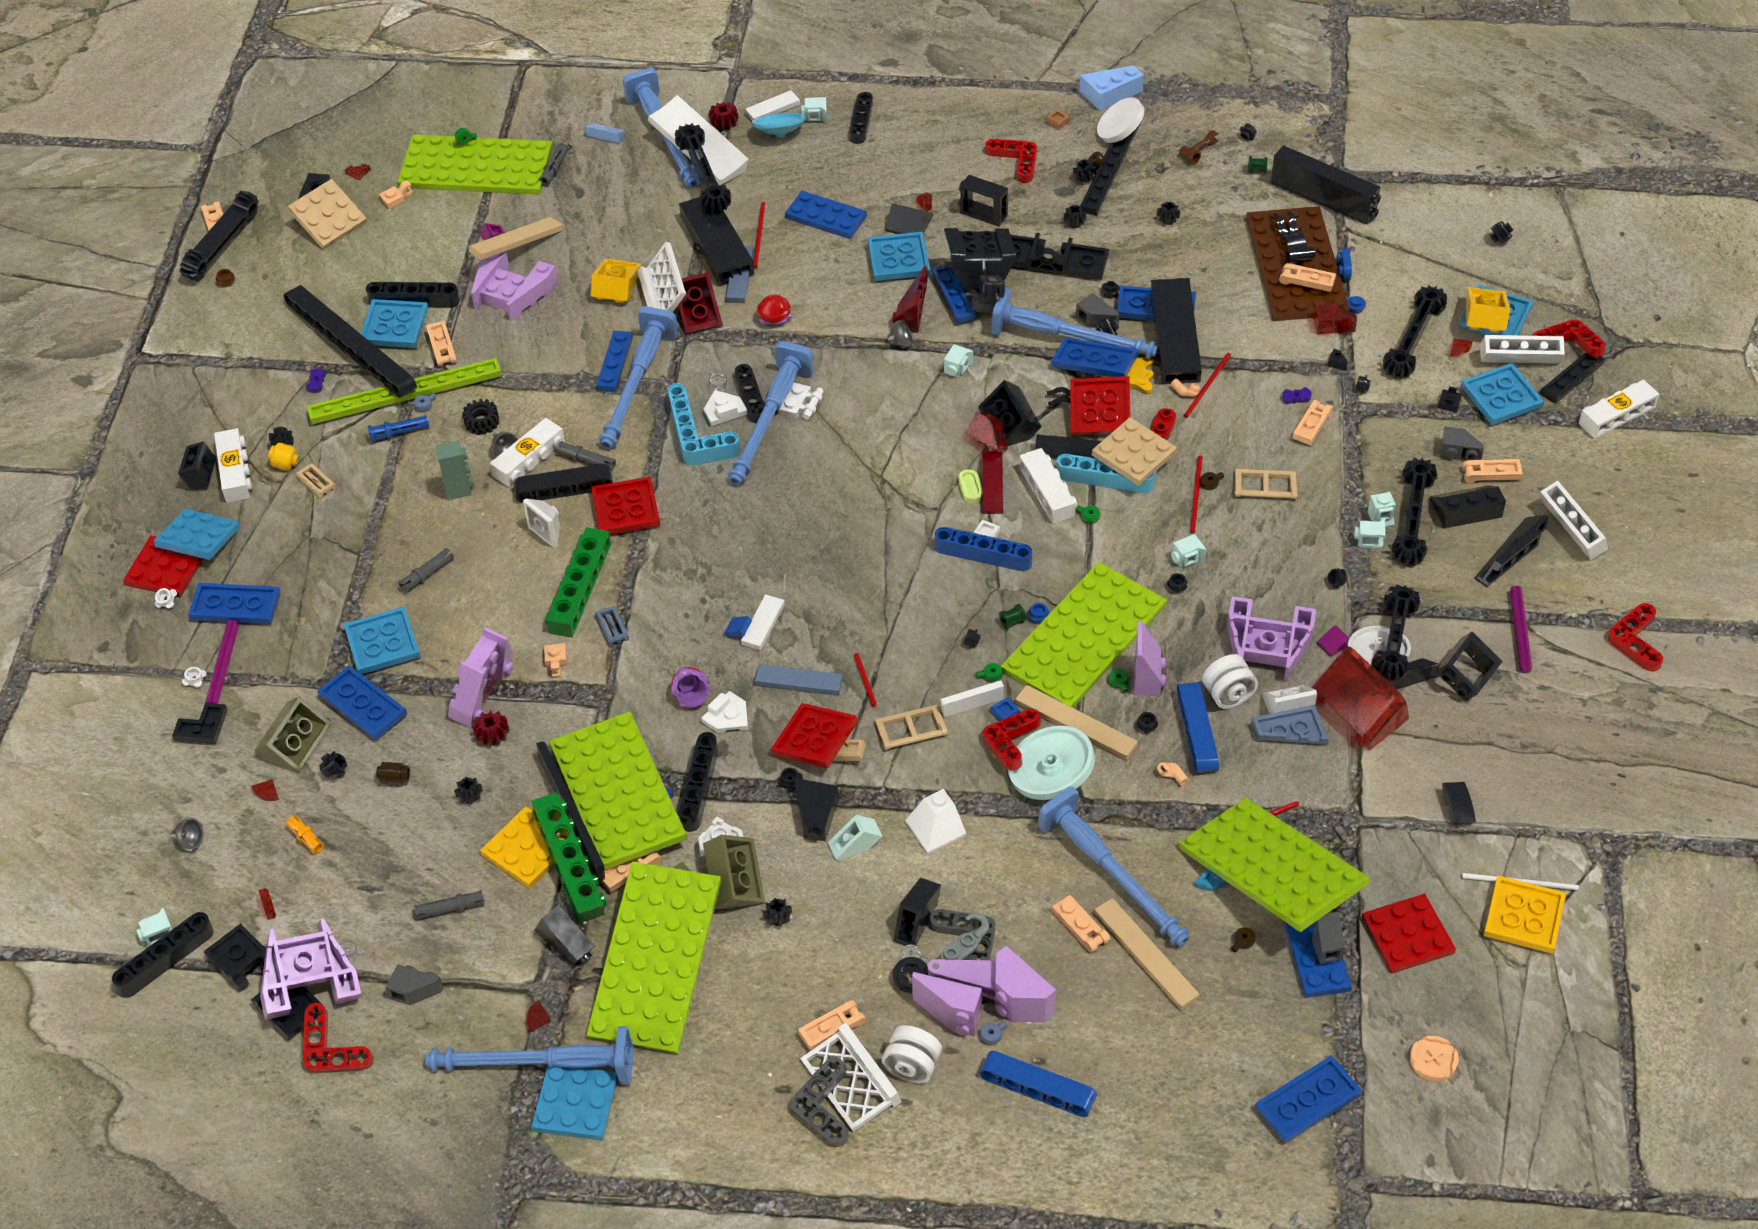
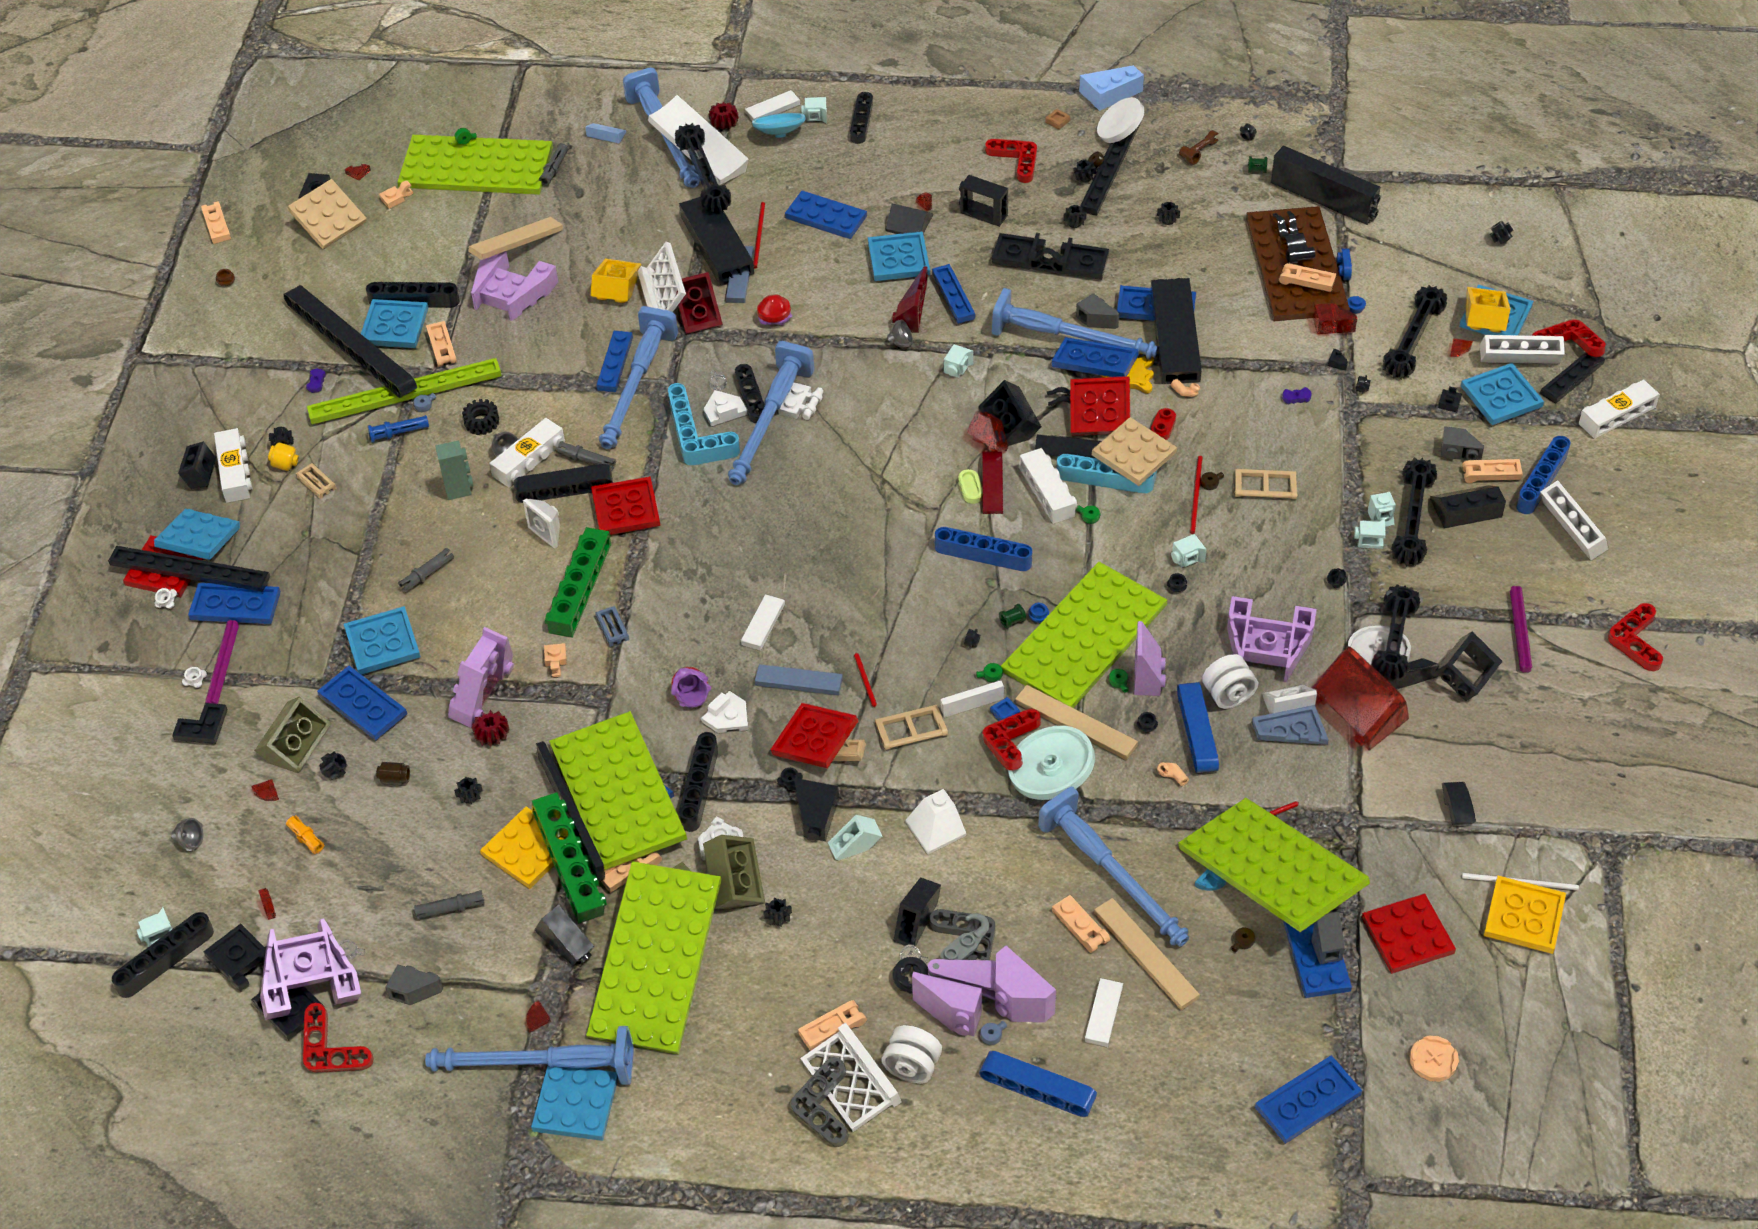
black arm [180,191,259,281] -> none
magenta slope [480,223,505,241] -> none
blue tile [724,616,752,638] -> none
black piece [943,228,1016,312] -> none
white tile [973,520,1000,538] -> none
black gear [1096,317,1119,335] -> none
black plate [1101,281,1120,298] -> none
red axle [1184,352,1231,418] -> none
light nougat plate [1292,400,1333,445] -> none
magenta slope [1317,625,1349,657] -> none
black wedge [1475,515,1548,587] -> none
none -> black tile [108,546,270,592]
none -> white tile [1085,978,1123,1047]
none -> blue beam [1516,436,1571,514]

